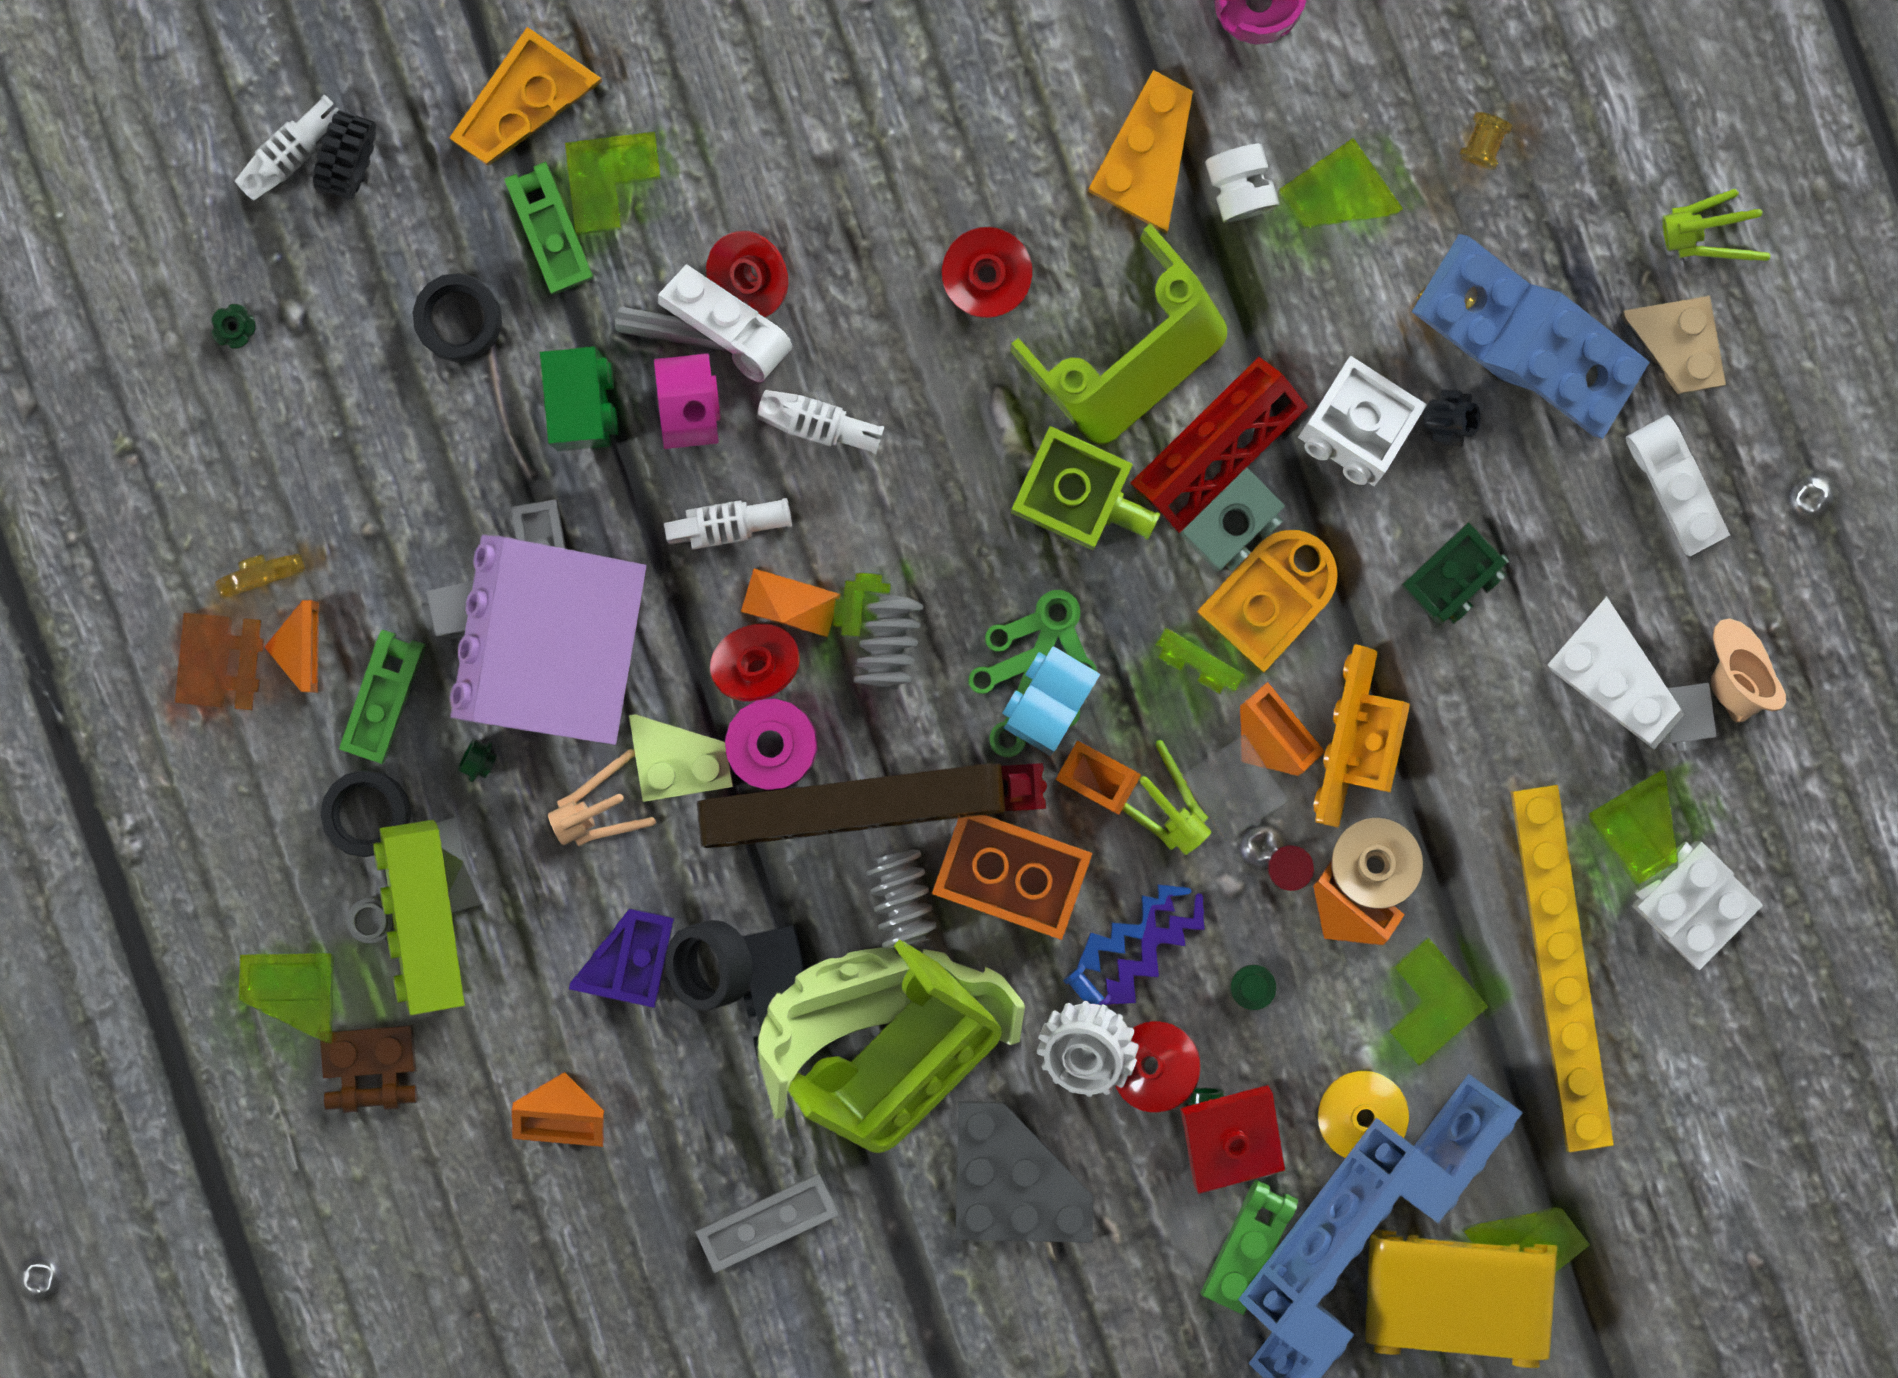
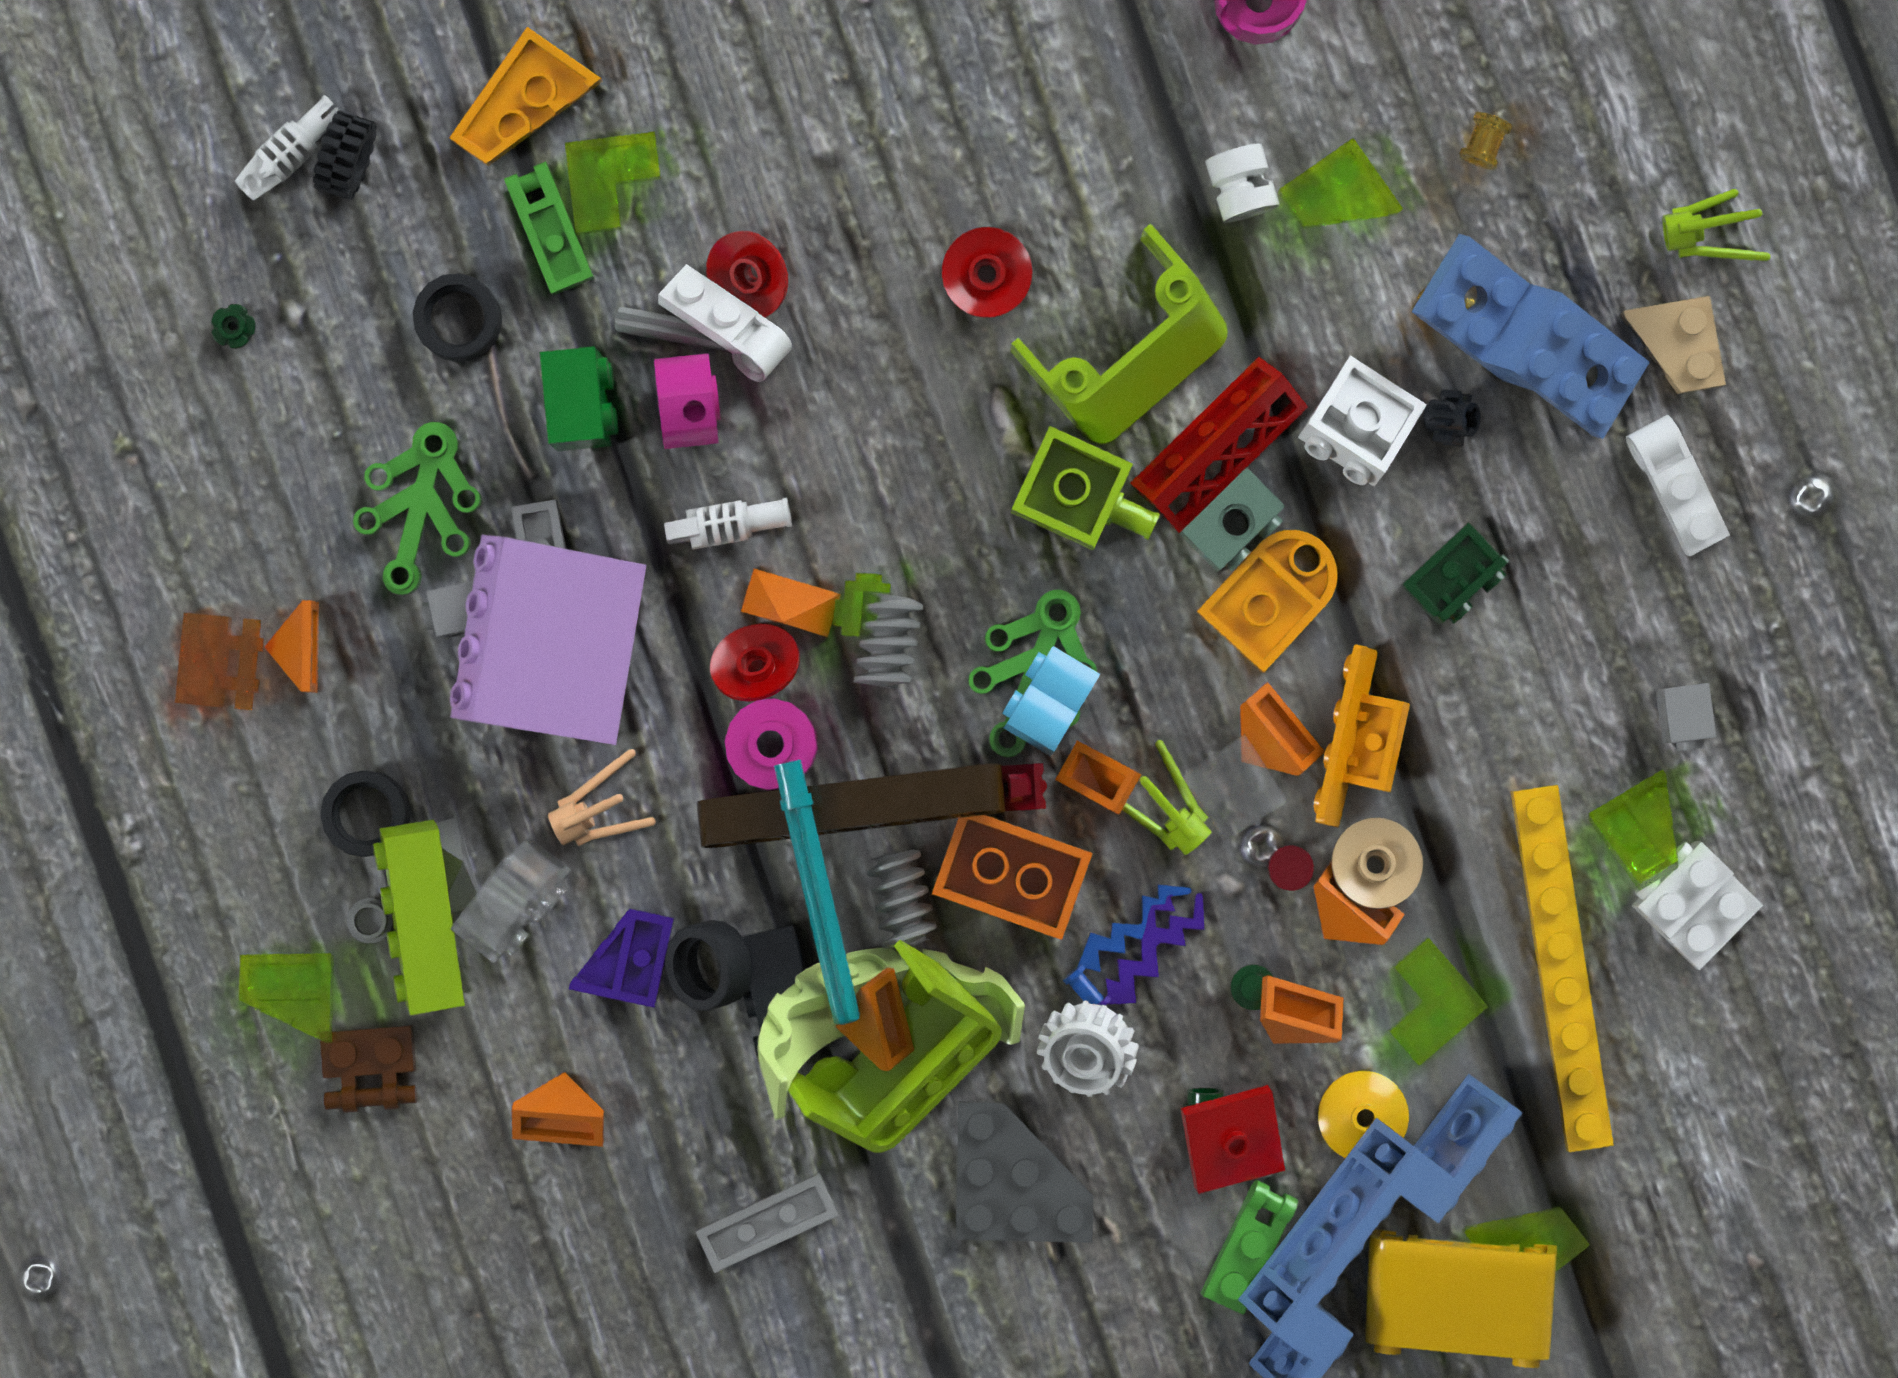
clear yellow plate [215,554,305,599] -> none
bright green plate [339,629,426,764] -> none
dark green plate [458,738,497,782] -> none
yellowish green wing [629,714,734,802] -> none
white hinge [757,390,884,454] -> none
light orange wing [1088,70,1193,234] -> none
red dish [1114,1021,1201,1113] -> none
clear neon green plate [1153,628,1245,695] -> none
white wing [1548,596,1684,749] -> none
light nougat piece [1711,618,1786,723] -> none
none -> bright green plant [353,422,482,595]
none -> clear brick [451,837,571,963]
none -> teal axle [774,760,860,1025]
none -> orange slope [835,968,914,1071]
none -> orange slope [1260,975,1344,1044]

